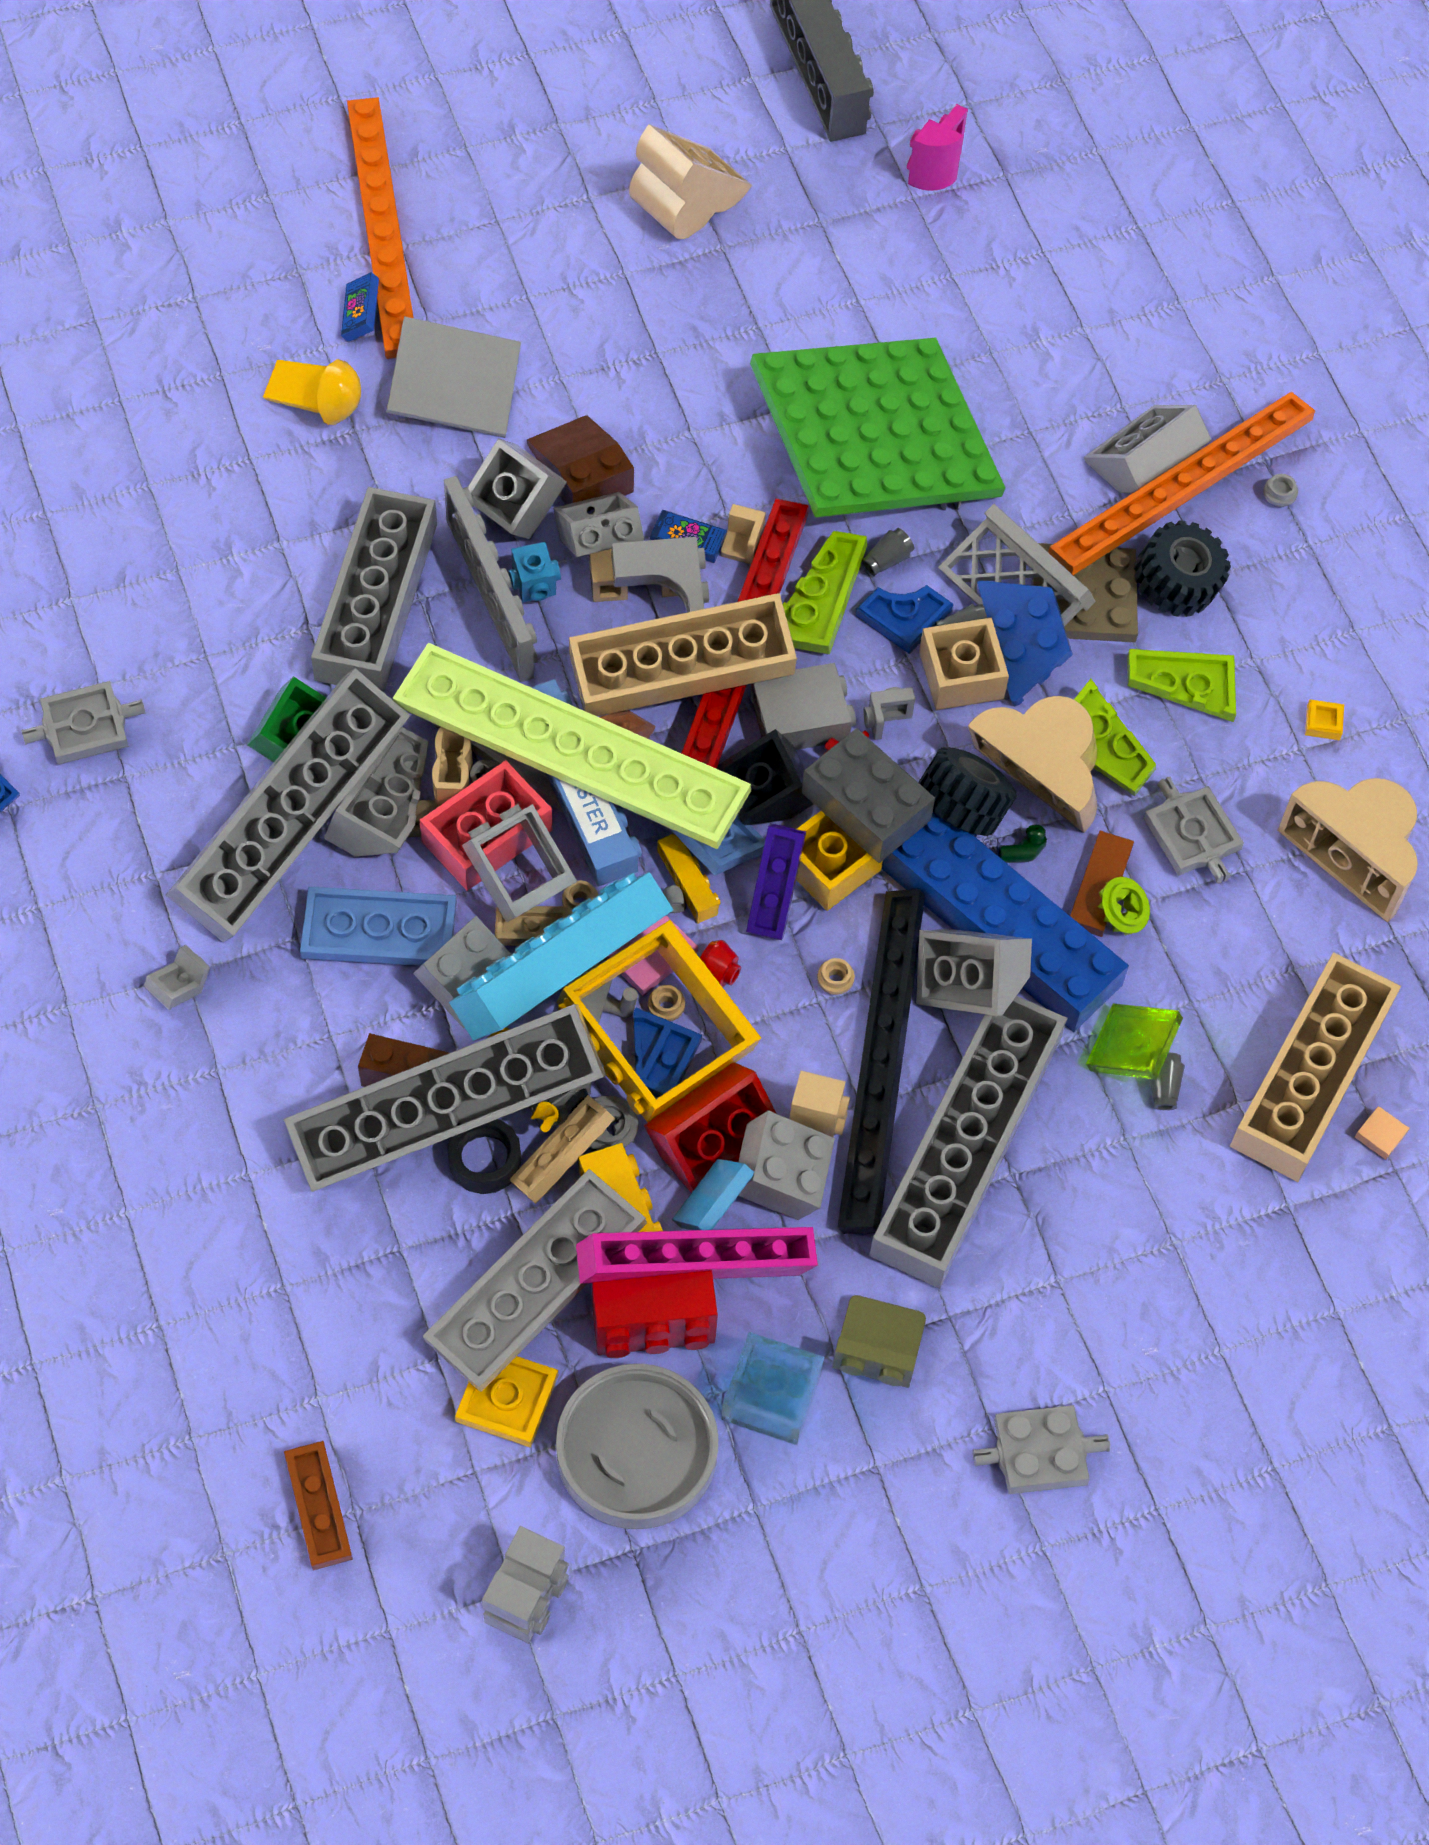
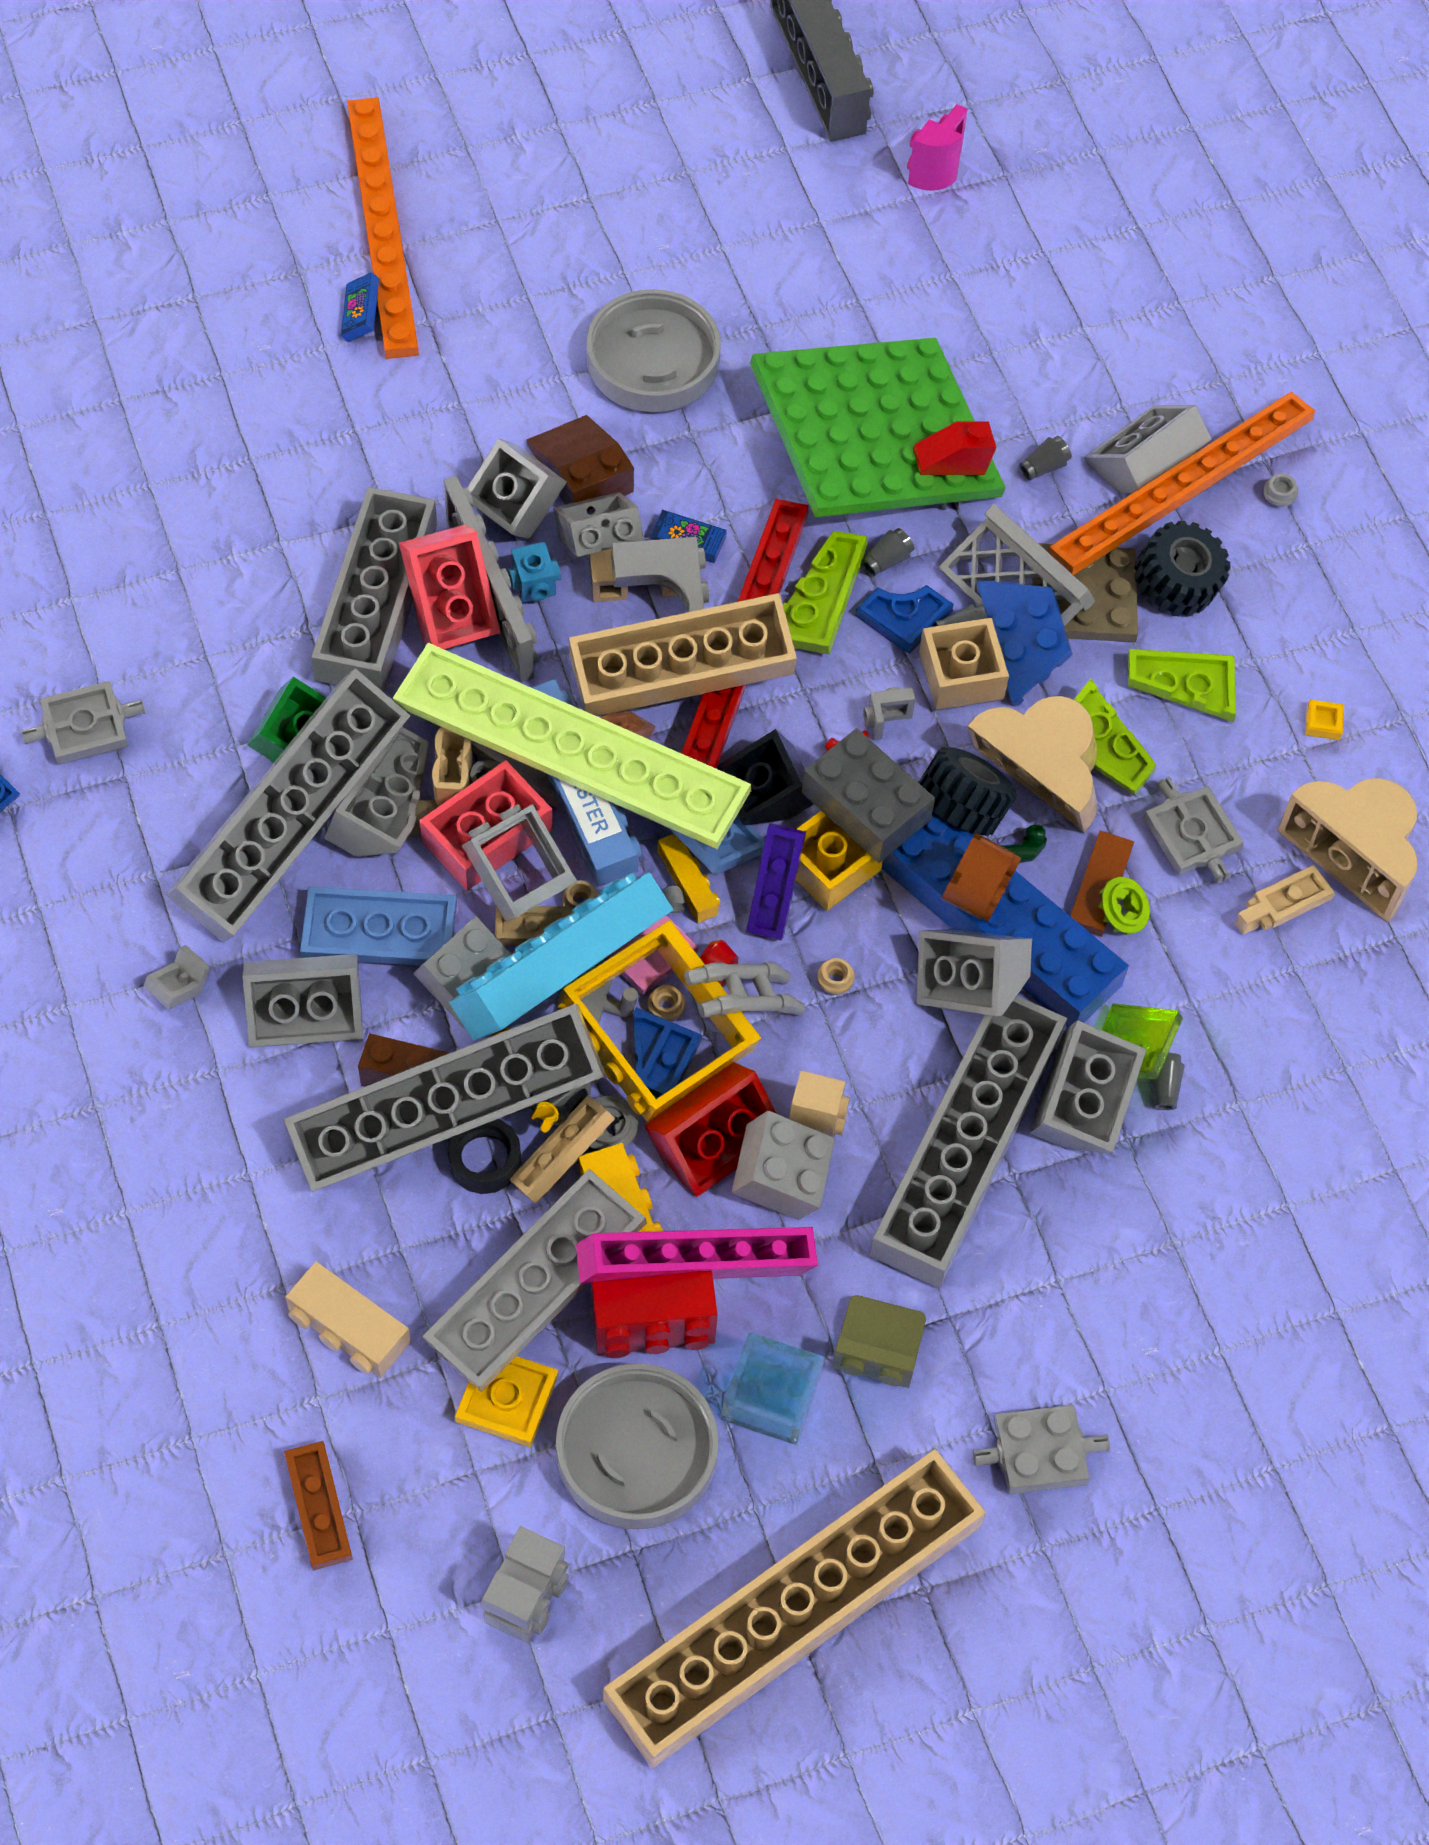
yellow piece [263,359,361,425] -> none
light grey piece [386,316,521,438] -> none
tan brick [629,124,752,239] -> none
dark azure tile [672,1159,754,1230] -> none
tan panel [721,504,766,564] -> none
light grey brick [750,663,856,750] -> none
black plate [837,889,925,1234] -> none
tan brick [1229,952,1401,1182] -> none
light nougat tile [1354,1106,1410,1160] -> none
none -> light grey slope [242,954,363,1047]
none -> tan brick [285,1261,411,1378]
none -> coral brick [399,524,500,649]
none -> light grey piece [587,289,721,412]
none -> tan brick [603,1449,986,1769]
none -> light grey piece [684,962,805,1018]
none -> red slope [913,421,997,475]
none -> dark orange brick [941,833,1022,922]
none -> dark grey cone [1019,436,1072,481]
none -> light grey slope [1029,1020,1147,1154]
none -> tan hinge [1234,865,1335,935]

